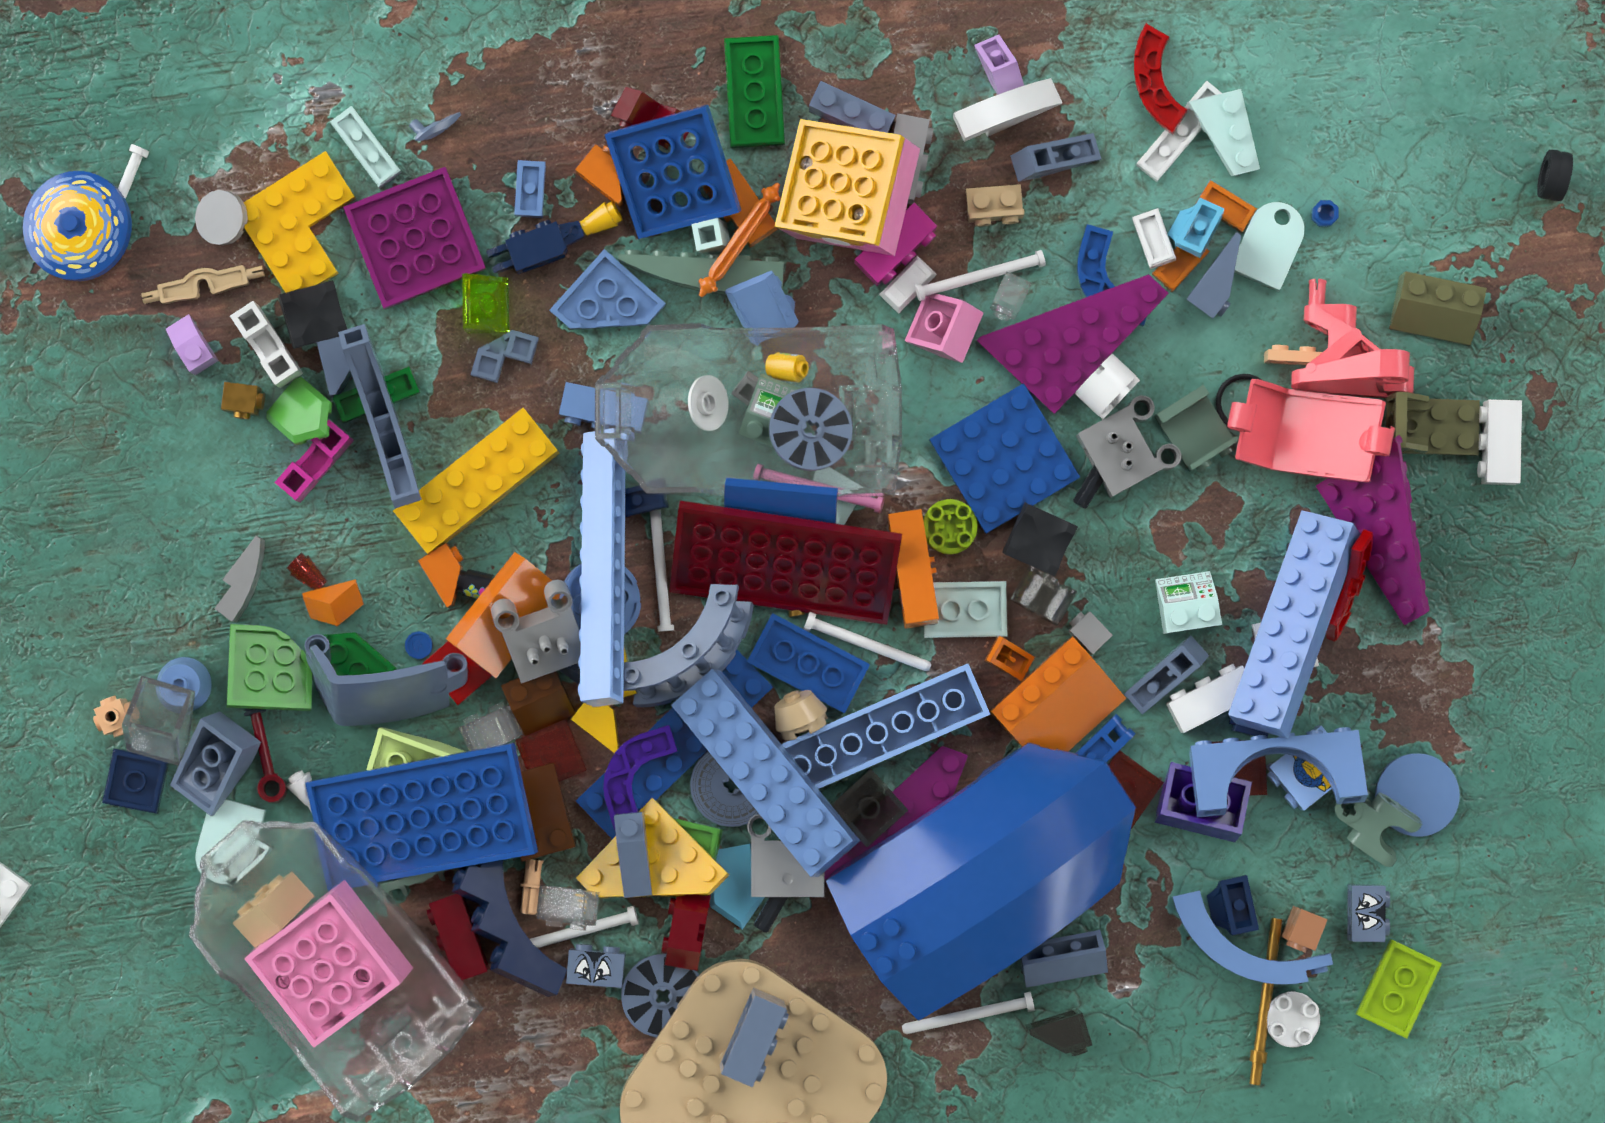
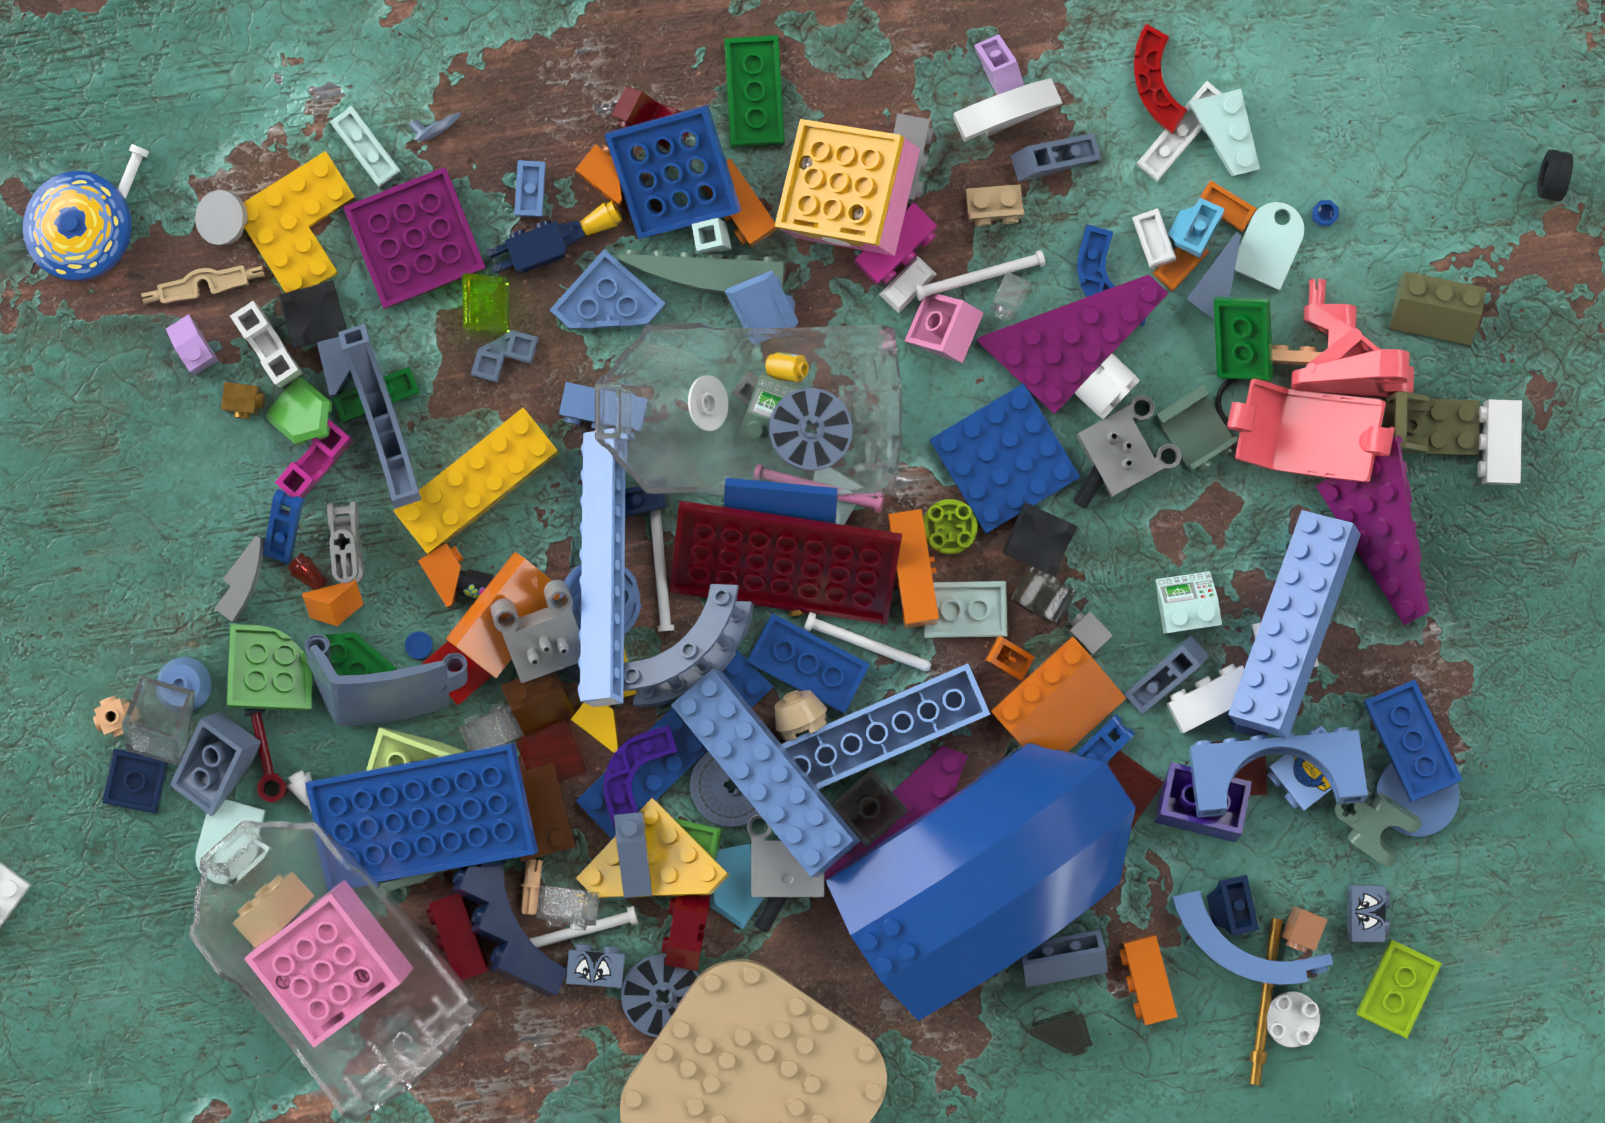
orange wheel [699,182,781,298] -> none
sand blue brick [720,988,789,1087] -> none
sand blue brick [809,81,895,133] -> none
white bar [902,992,1035,1034] -> none
red tile [1326,529,1373,642] -> none
none -> blue plate [263,489,305,564]
none -> light grey piece [327,501,365,584]
none -> orange brick [1118,934,1178,1025]
none -> green tile [1213,297,1273,381]
none -> blue plate [1363,680,1462,803]

